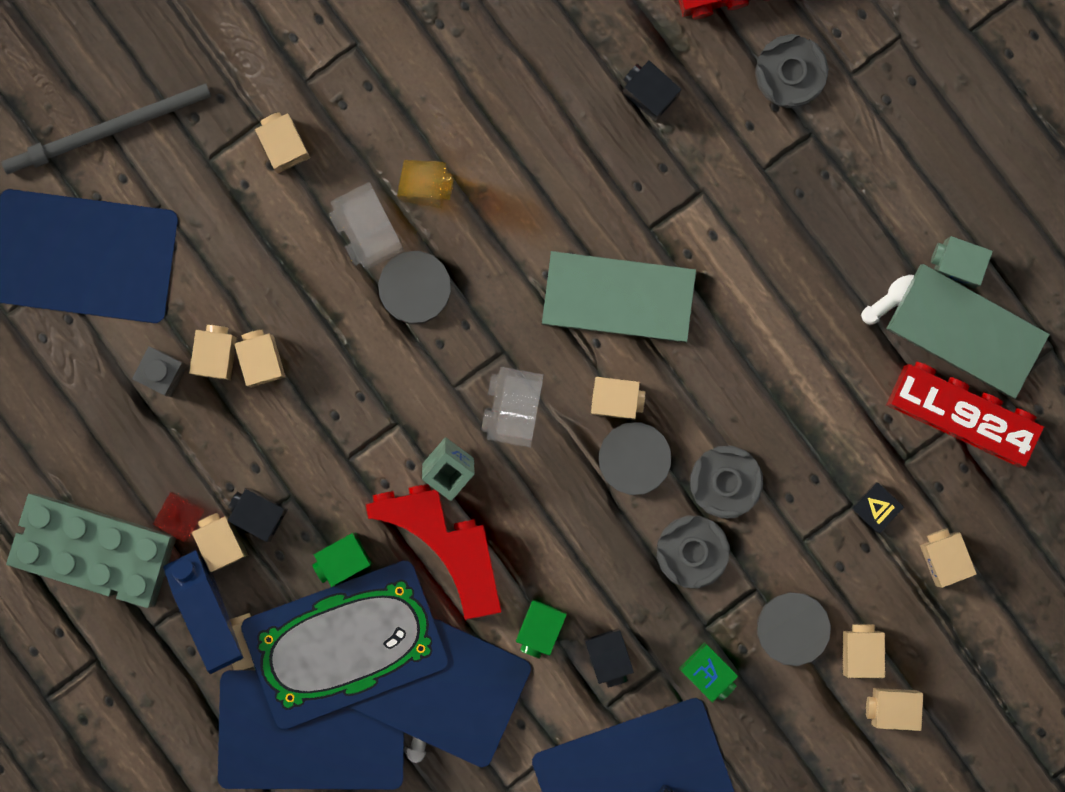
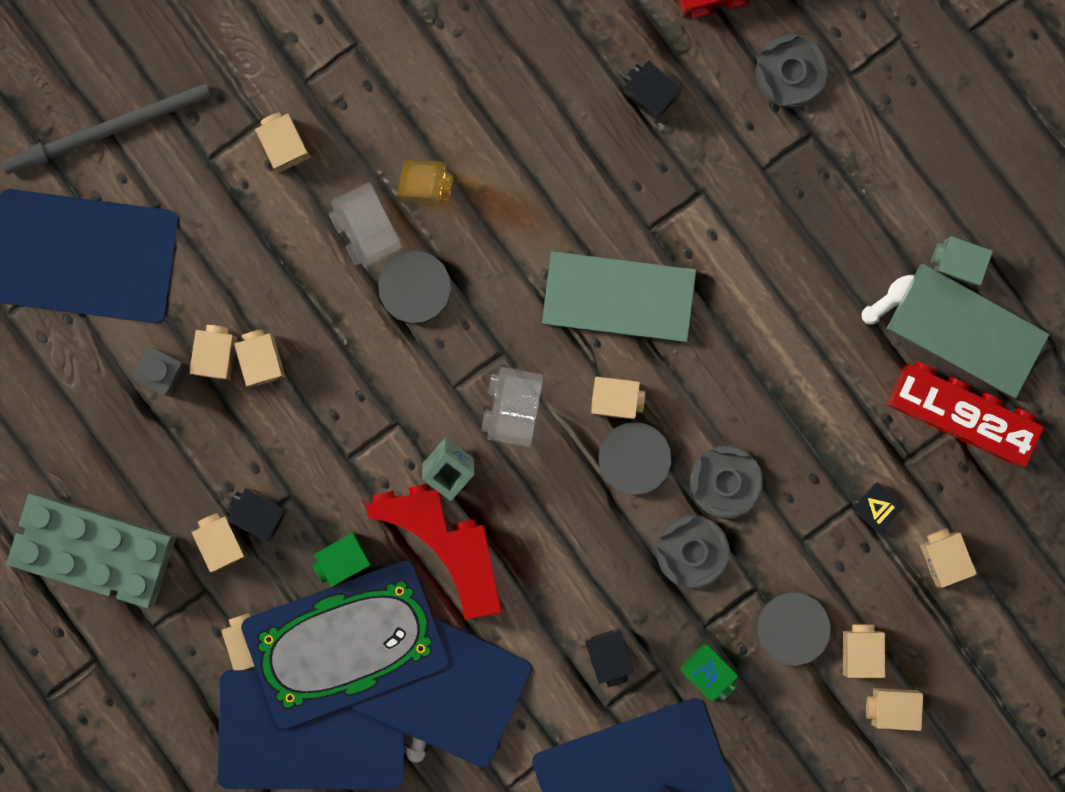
clear red tile [153,492,204,542] -> none
dark blue slope [163,550,244,674] -> none
green brick [516,599,567,659] -> none

